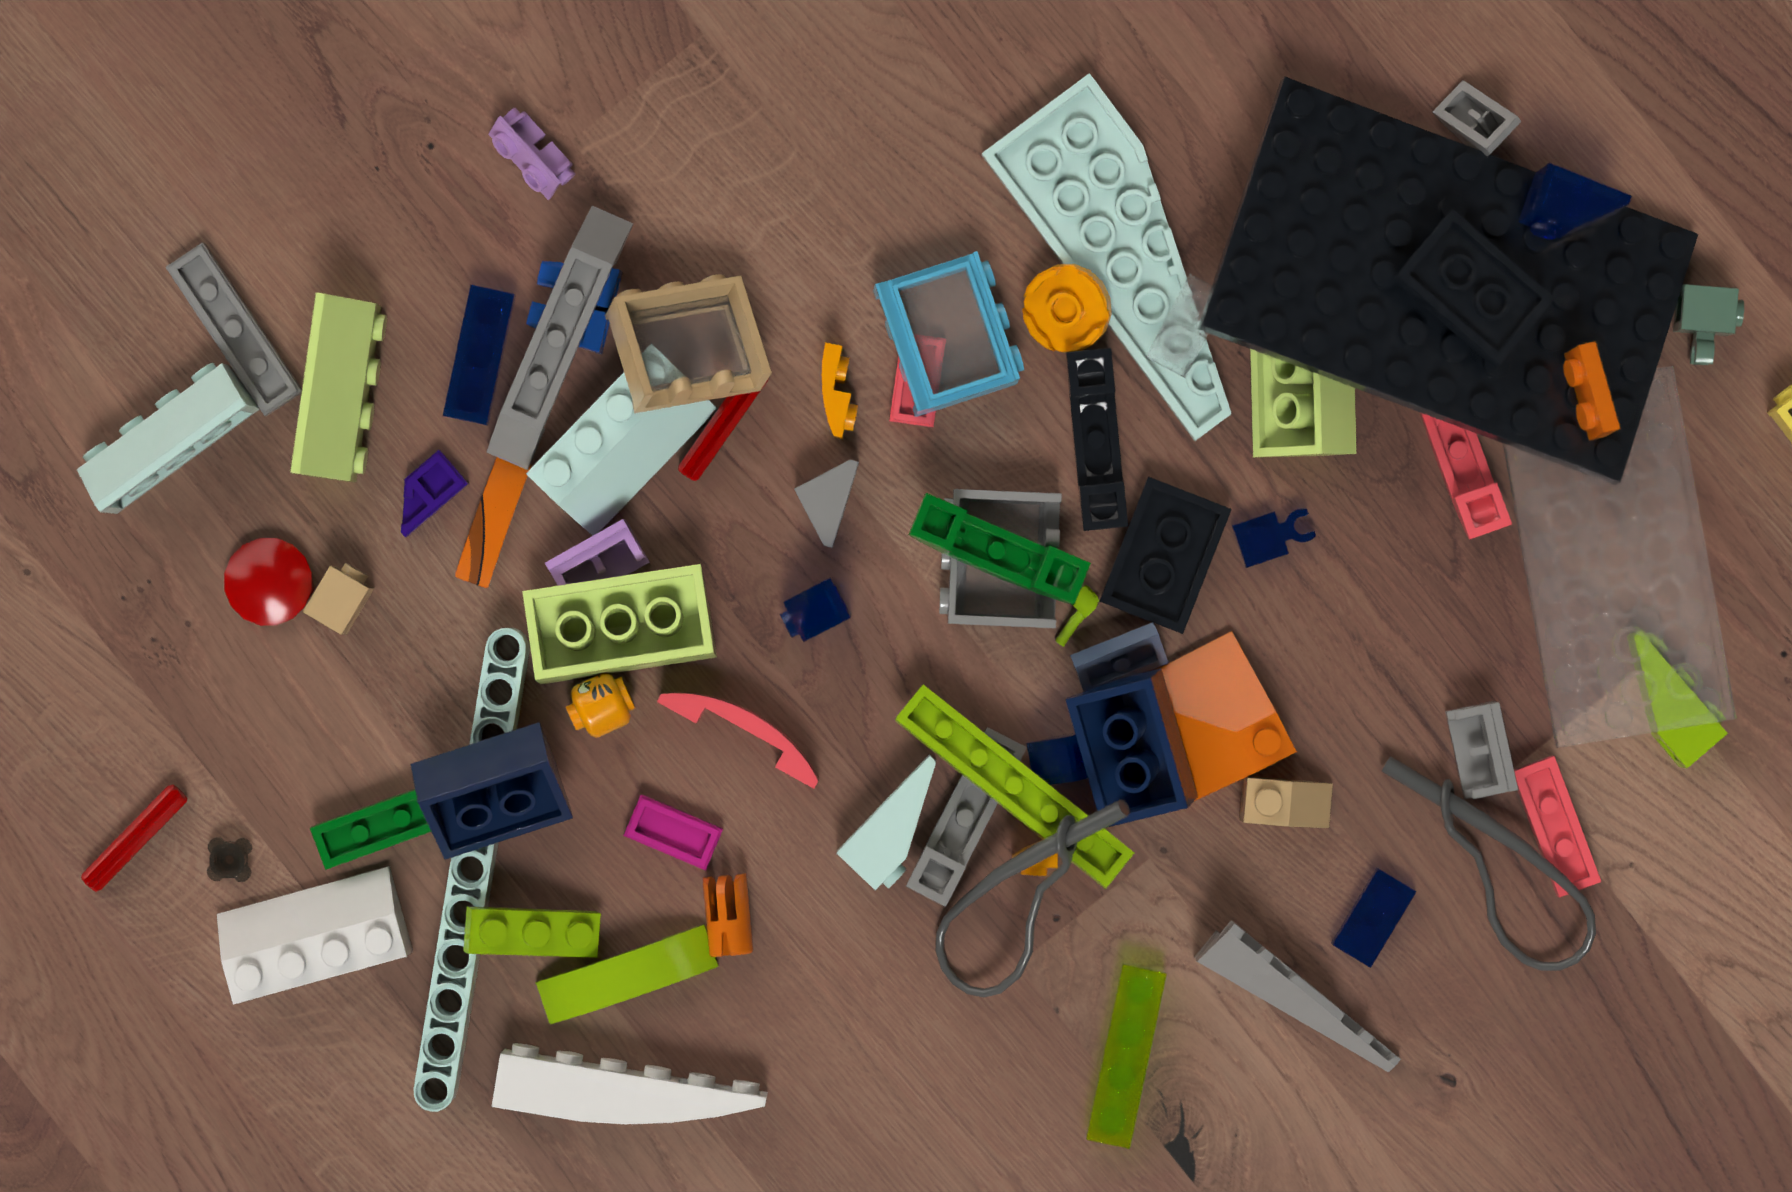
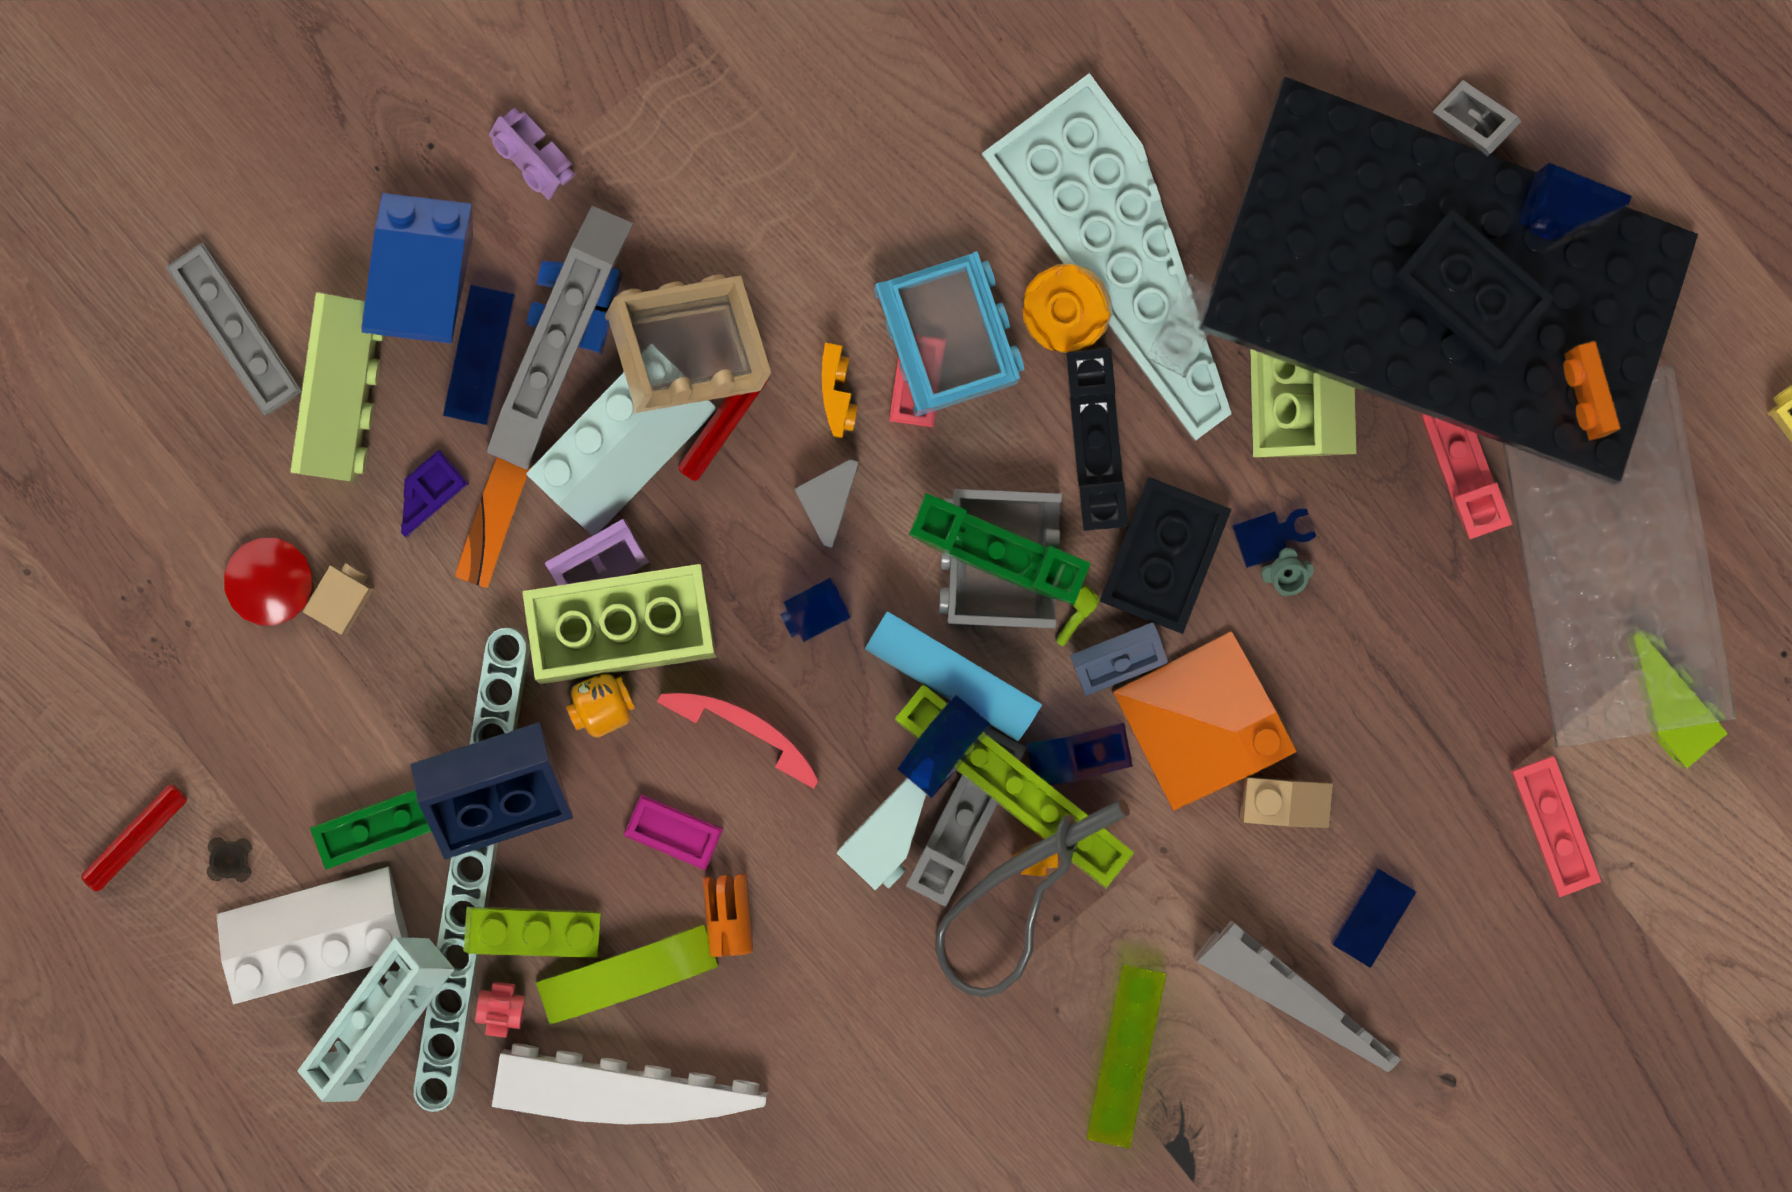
light aqua slope [77,363,260,514] -> none
dark blue slope [1065,668,1198,828] -> none
dark grey piece [1382,756,1596,971] -> none
light grey hinge [1445,701,1518,799] -> none
sand green brick [1673,284,1744,366] -> none
none -> light aqua brick [298,937,454,1102]
none -> blue slope [361,193,473,344]
none -> coral gear [475,981,525,1038]
none -> medium azure brick [865,611,1042,742]
none -> clear blue slope [897,694,990,799]
none -> sand green plate [1261,548,1314,596]

